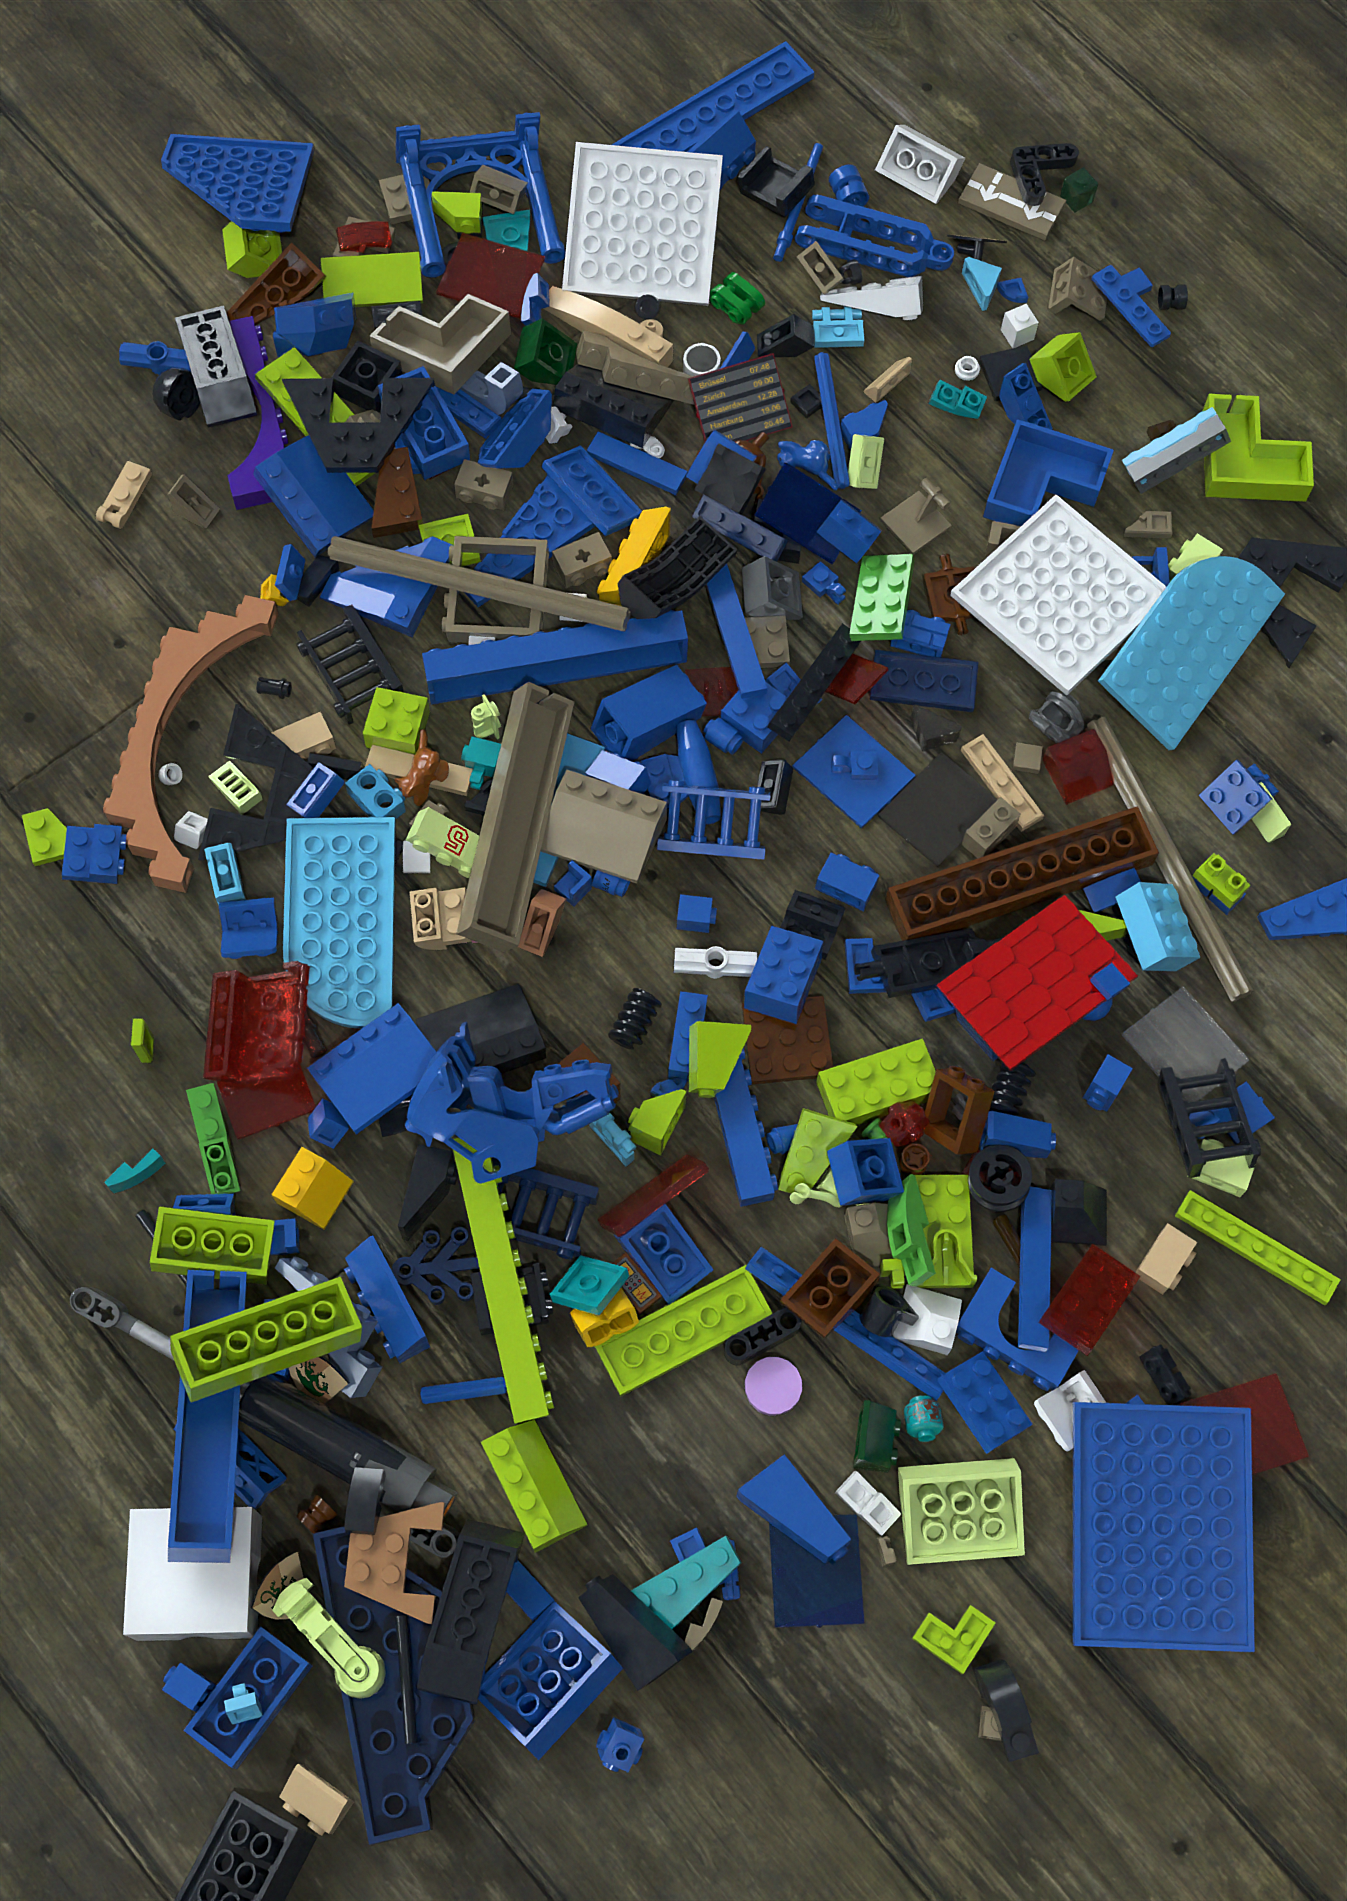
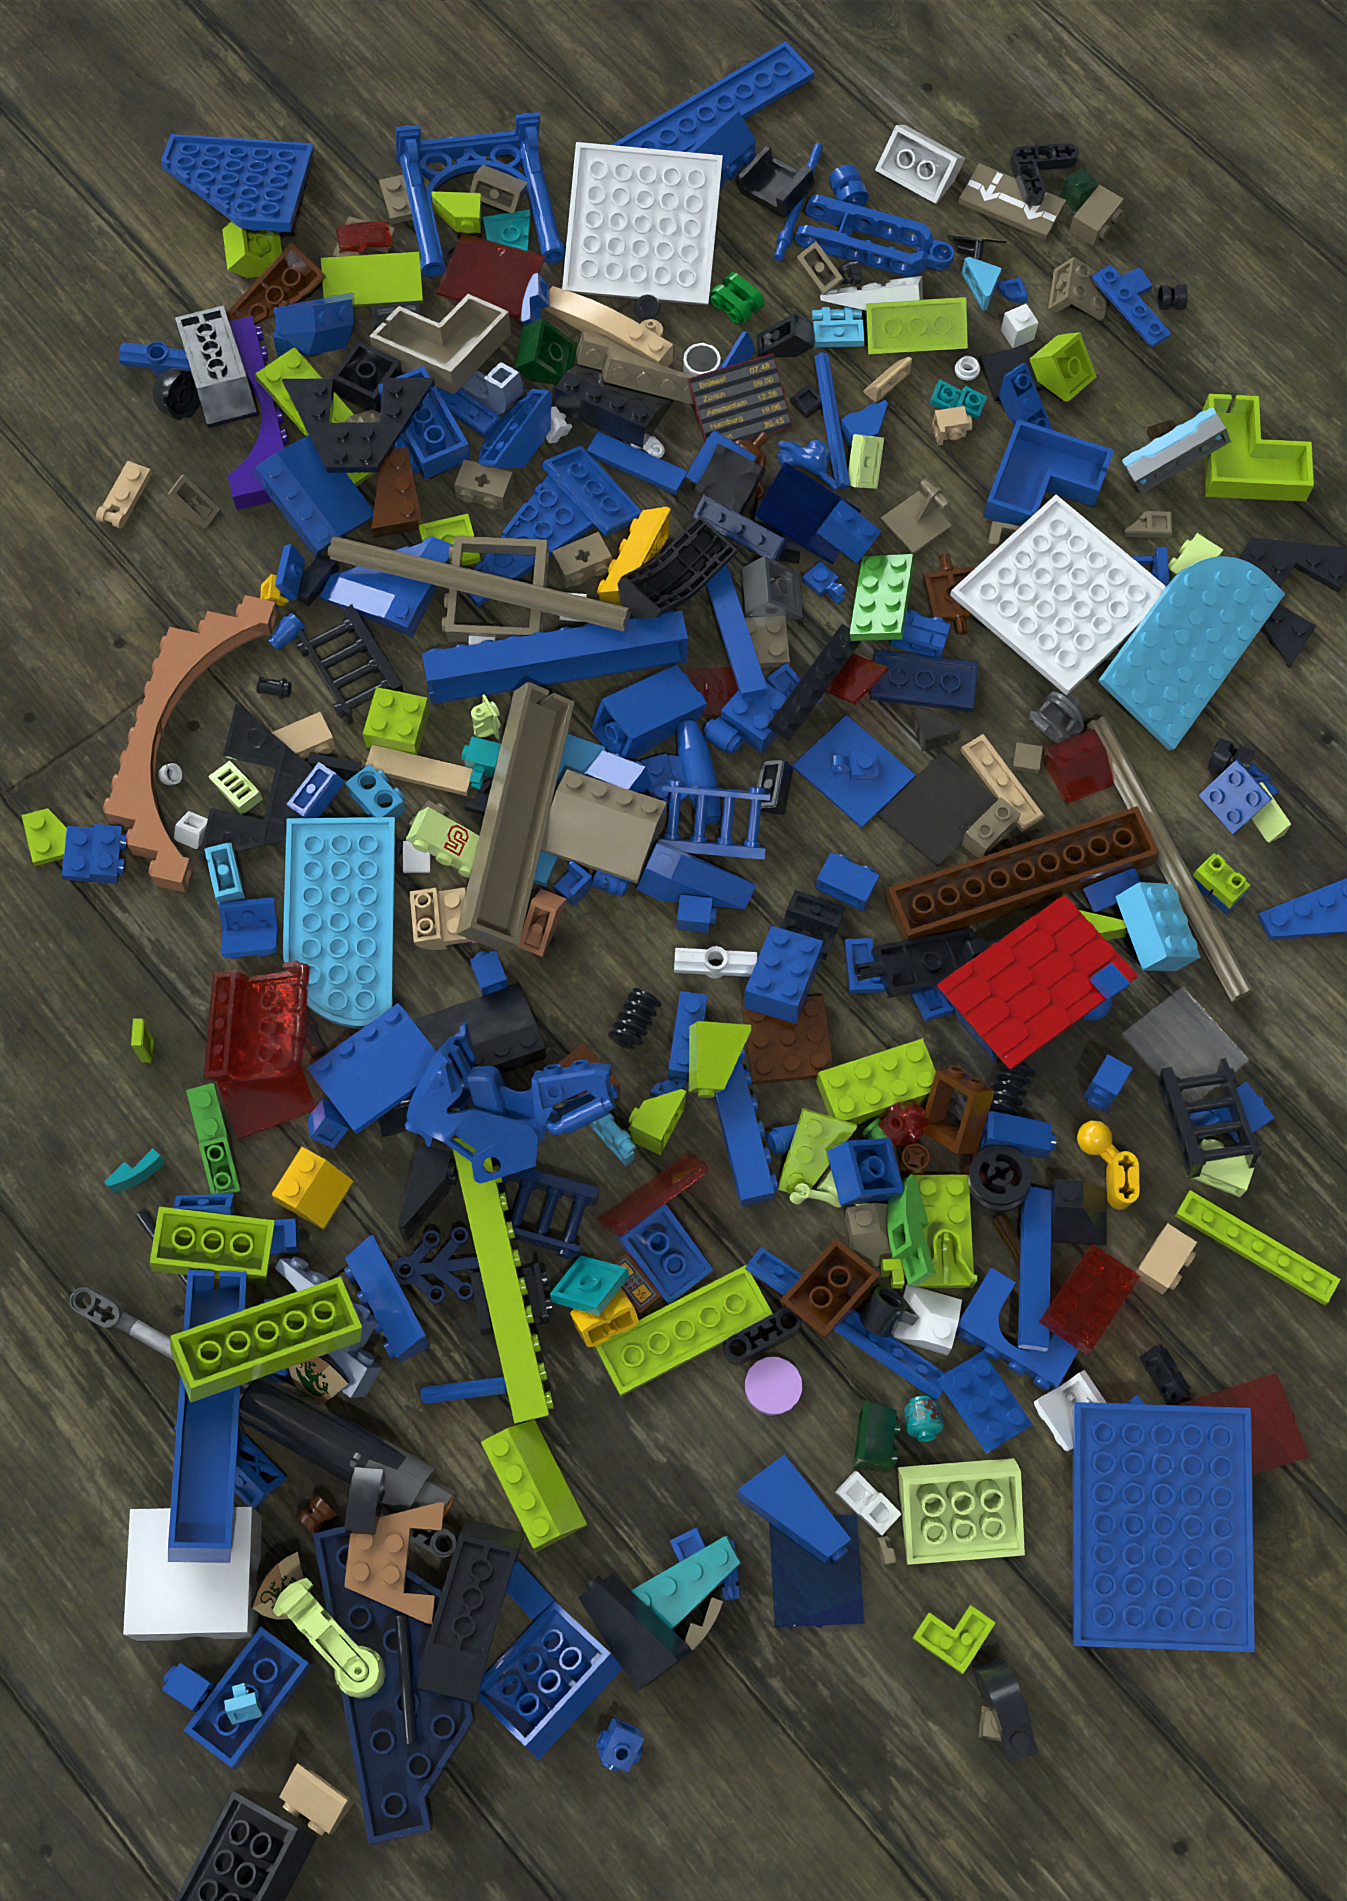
dark orange animal [394,729,449,806] -> none
none -> blue cone [267,613,306,651]
none -> blue brick [470,950,508,996]
none -> blue wedge [636,840,756,909]
none -> lime plate [866,297,968,354]
none -> tan brick [932,406,972,445]
none -> dark tan brick [1069,185,1124,246]
none -> yellow beam [1077,1121,1139,1210]
none -> black wheel [1207,738,1255,775]

